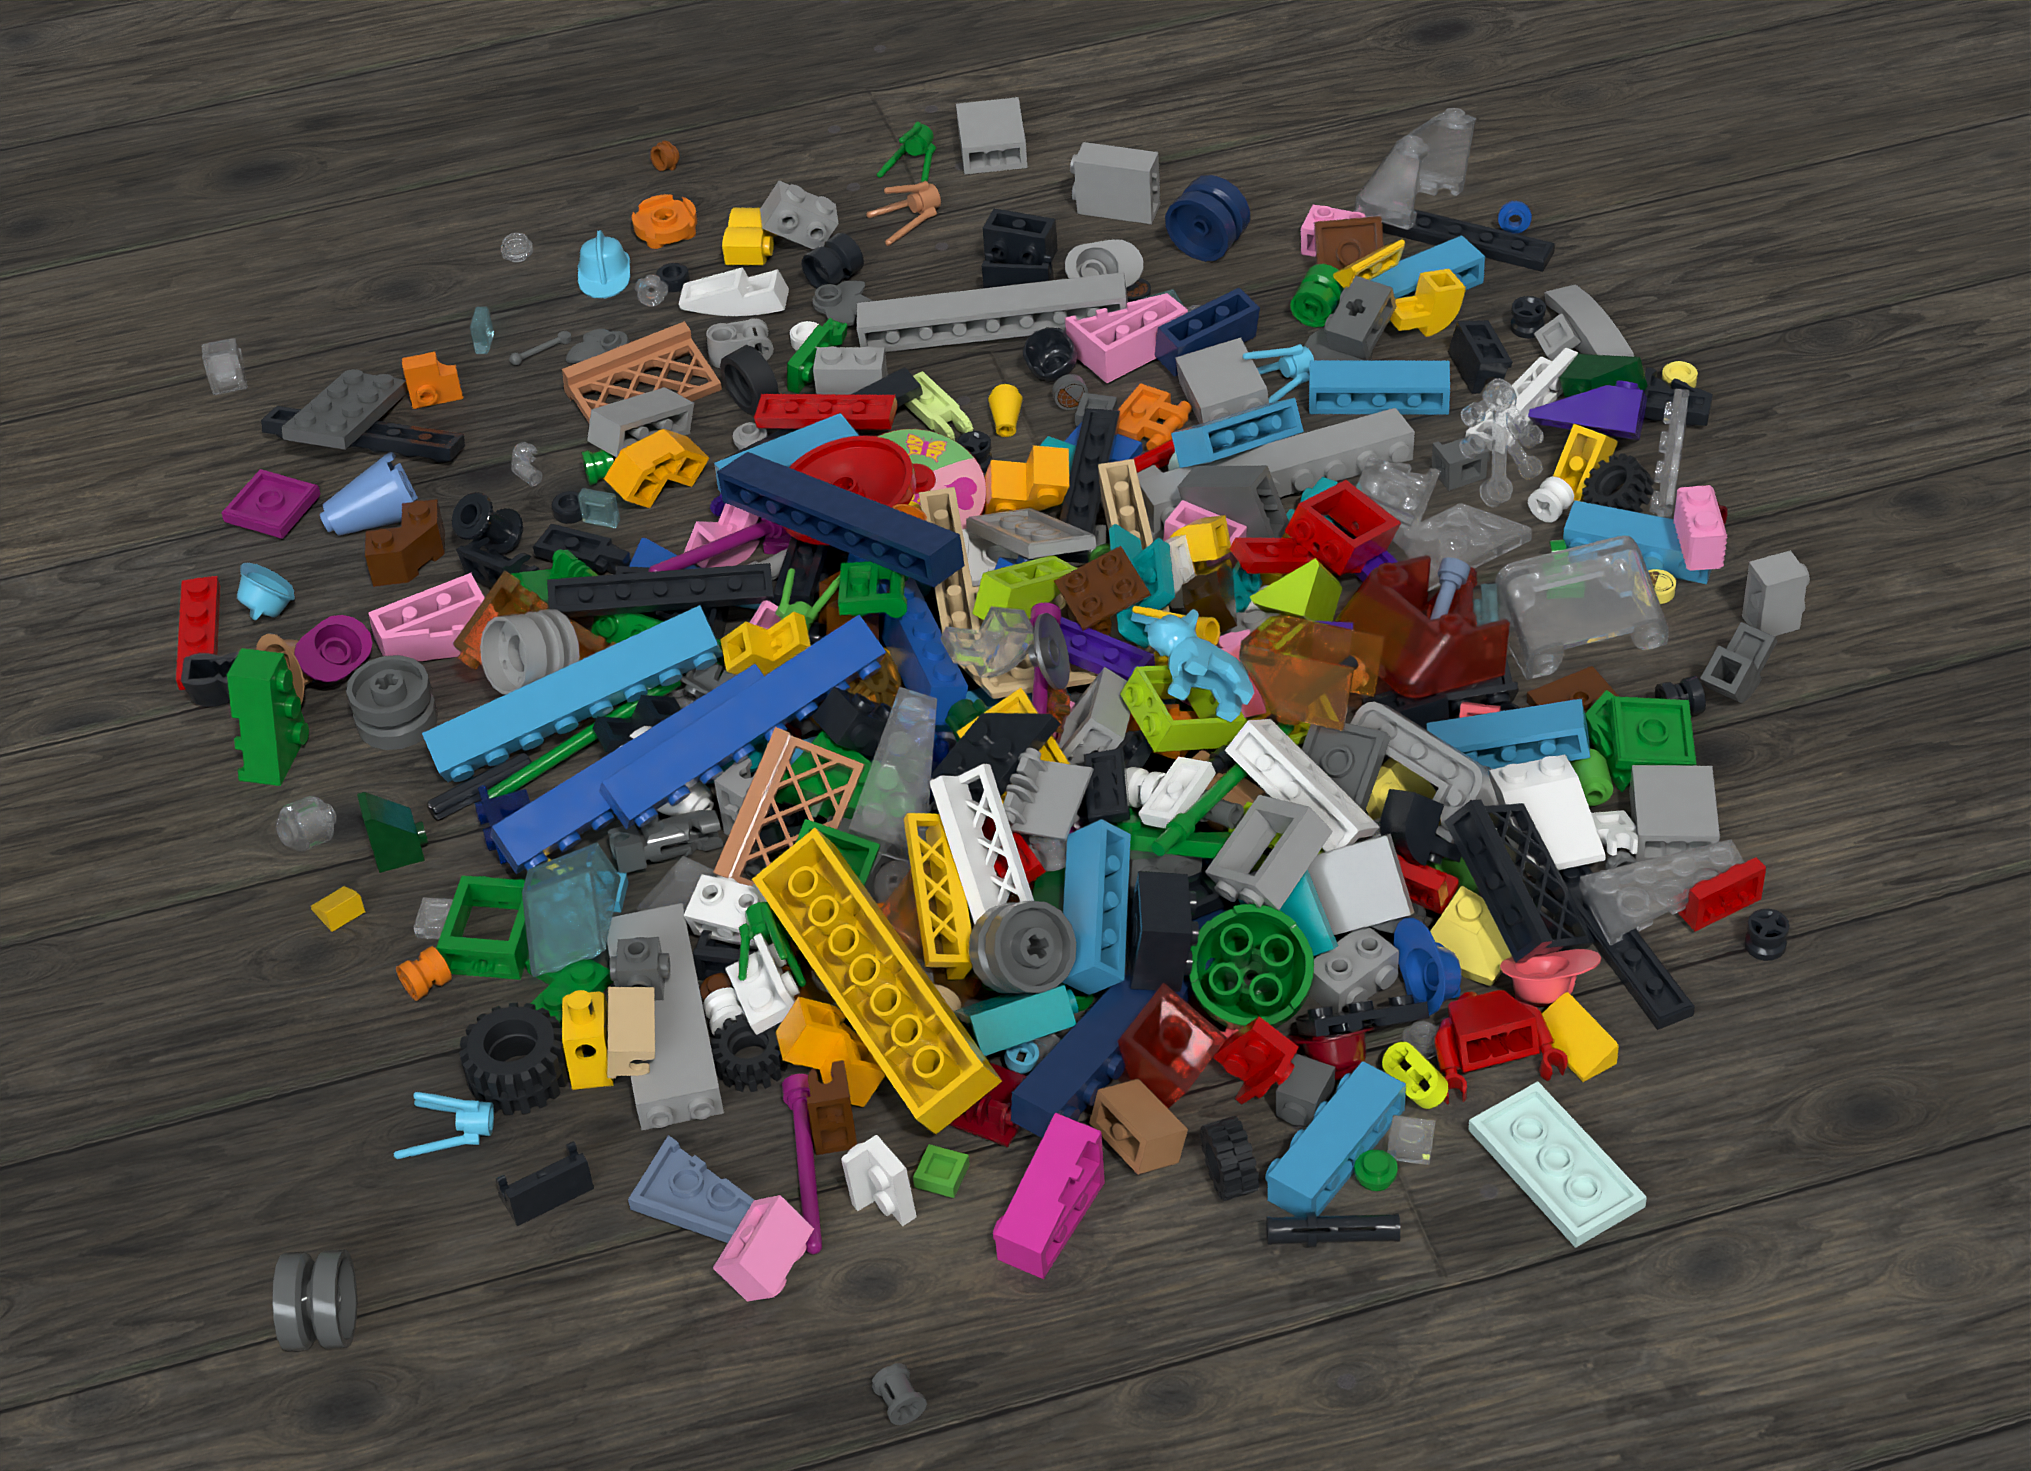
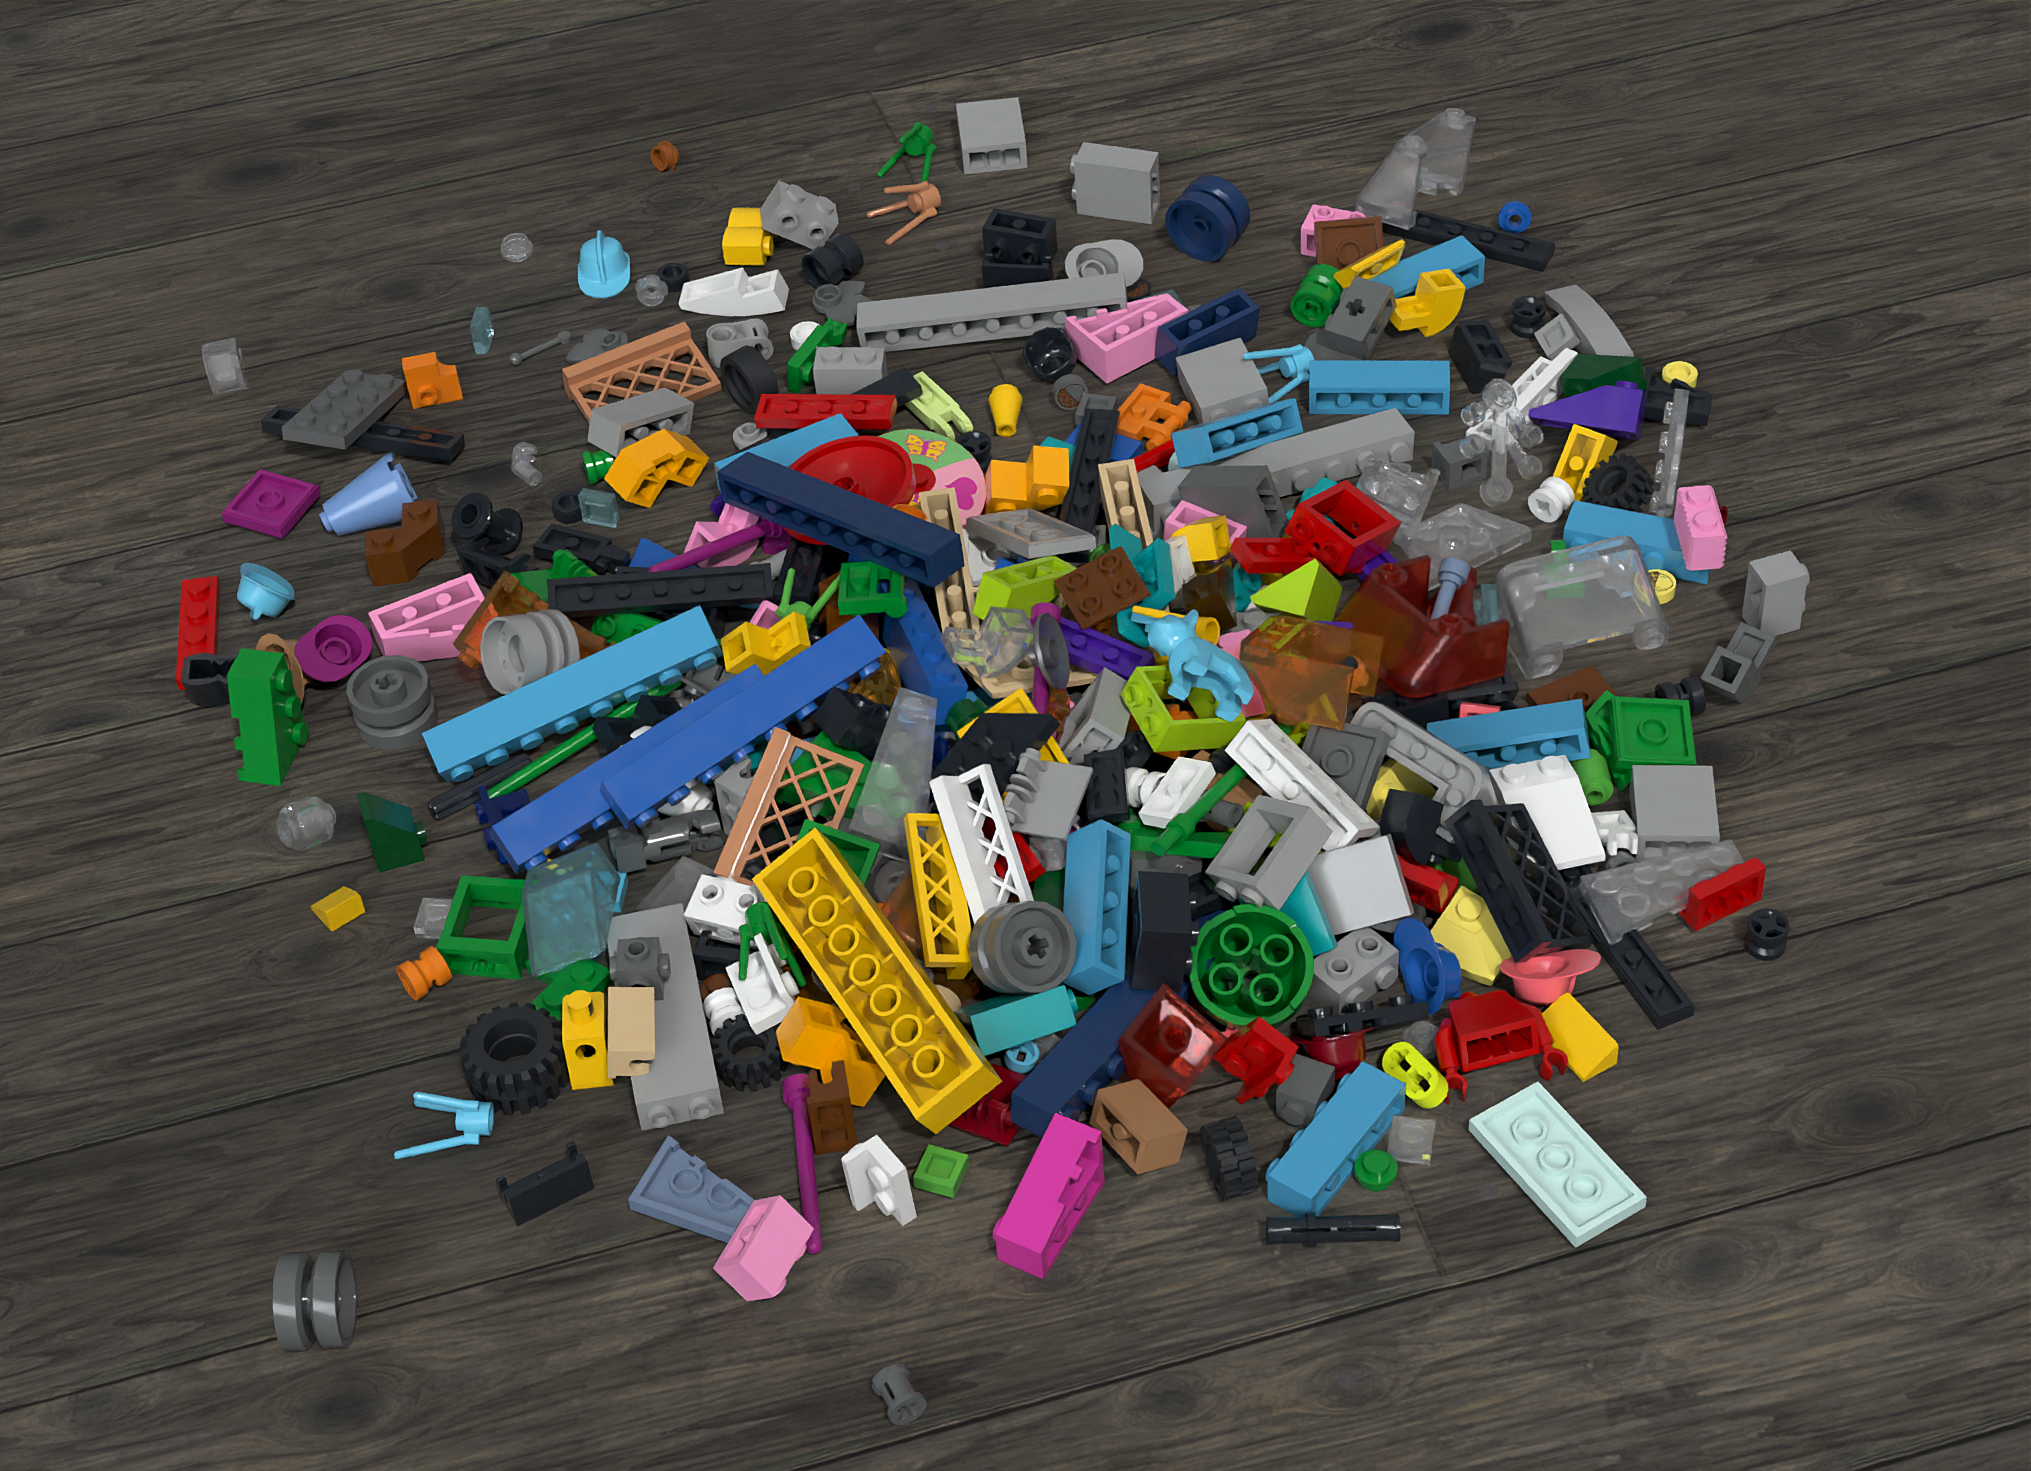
orange plate [632,194,697,249] -> none

